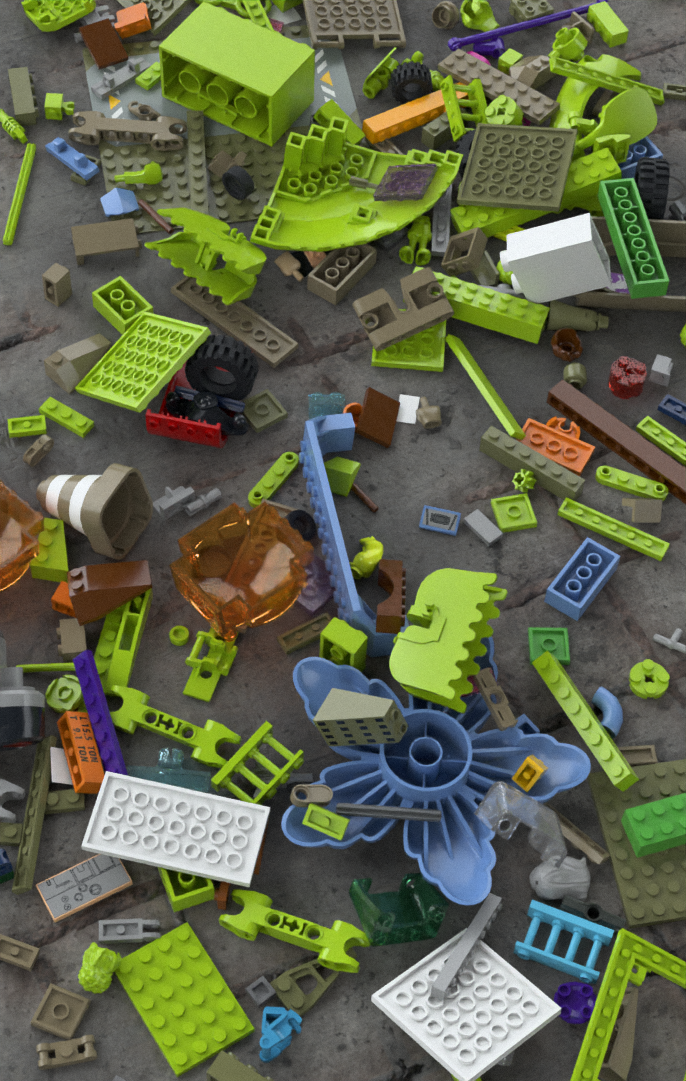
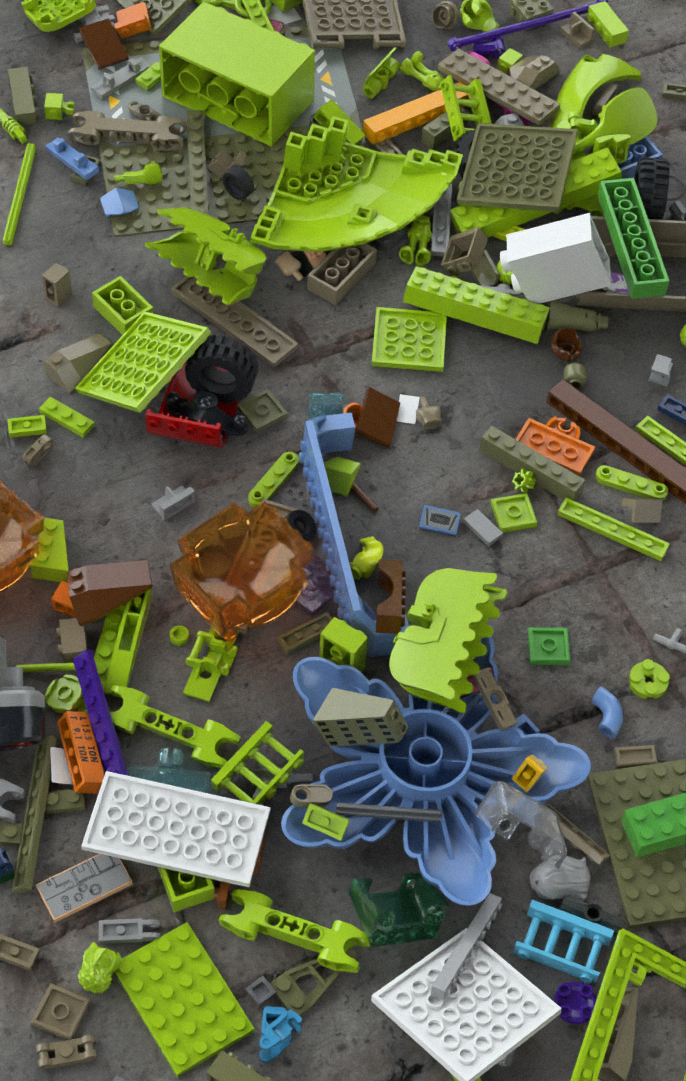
dark tan cone [36,463,153,560] -> none
dark tan panel [71,218,142,265] -> none
reddish brown piece [138,199,174,234] -> none
dark blue axle [174,386,245,413] -> none
light grey pin [184,488,222,516] -> none
olive axle [349,176,384,191] -> none
dark tan connector [352,267,454,351] -> none
plate [373,164,438,202] -> none
black tyre [391,61,433,104] -> none
lime tile [445,334,526,440] -> none
lime brick [485,95,524,126] -> none
lime brick [532,650,639,792] -> none
medium blue brick [544,537,620,621] -> none
lime piece [547,27,588,62] -> none
lime tile [549,56,665,106] -> none
clear red brick [608,356,647,399] -> none

